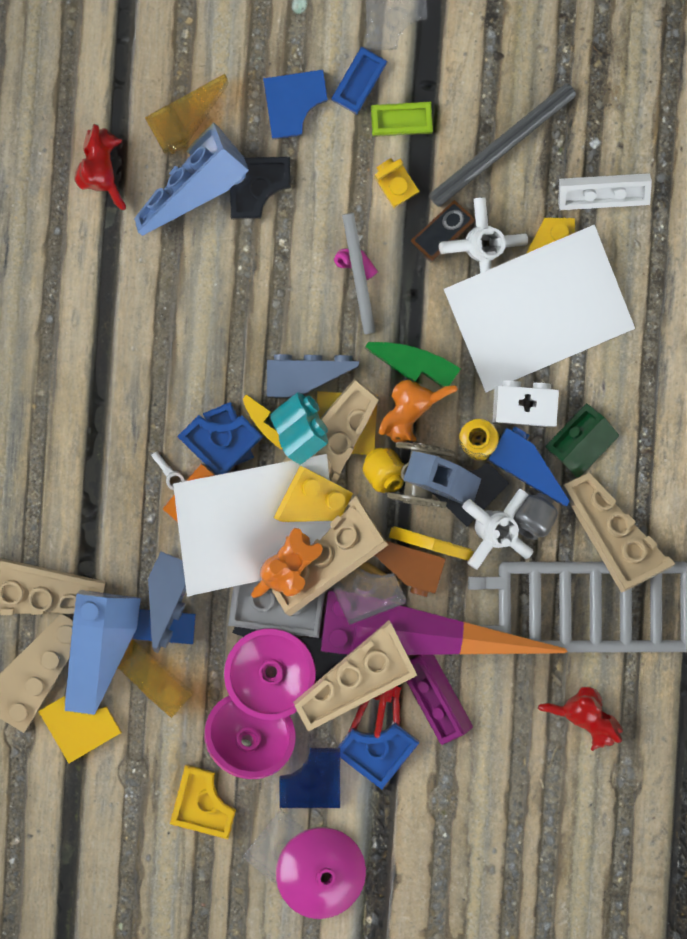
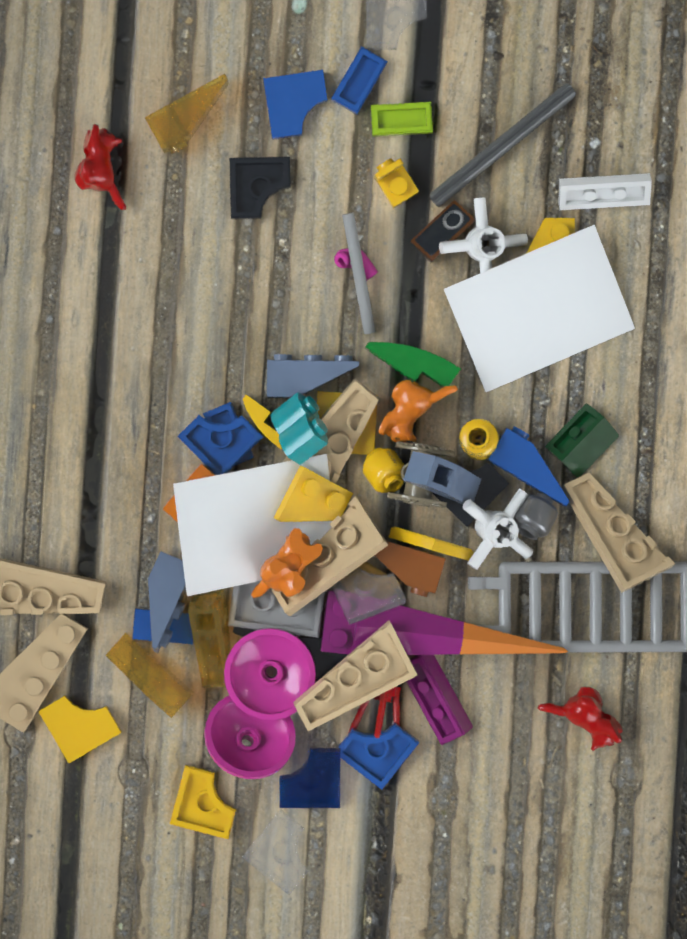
medium blue wedge [64,590,141,715] -> none
medium blue wedge [134,122,249,236] -> none
white hand [151,451,184,490] -> none
dark pink dish [276,827,366,919] -> none
white brick [492,381,559,427] -> none
none -> clear yellow slope [188,589,231,688]

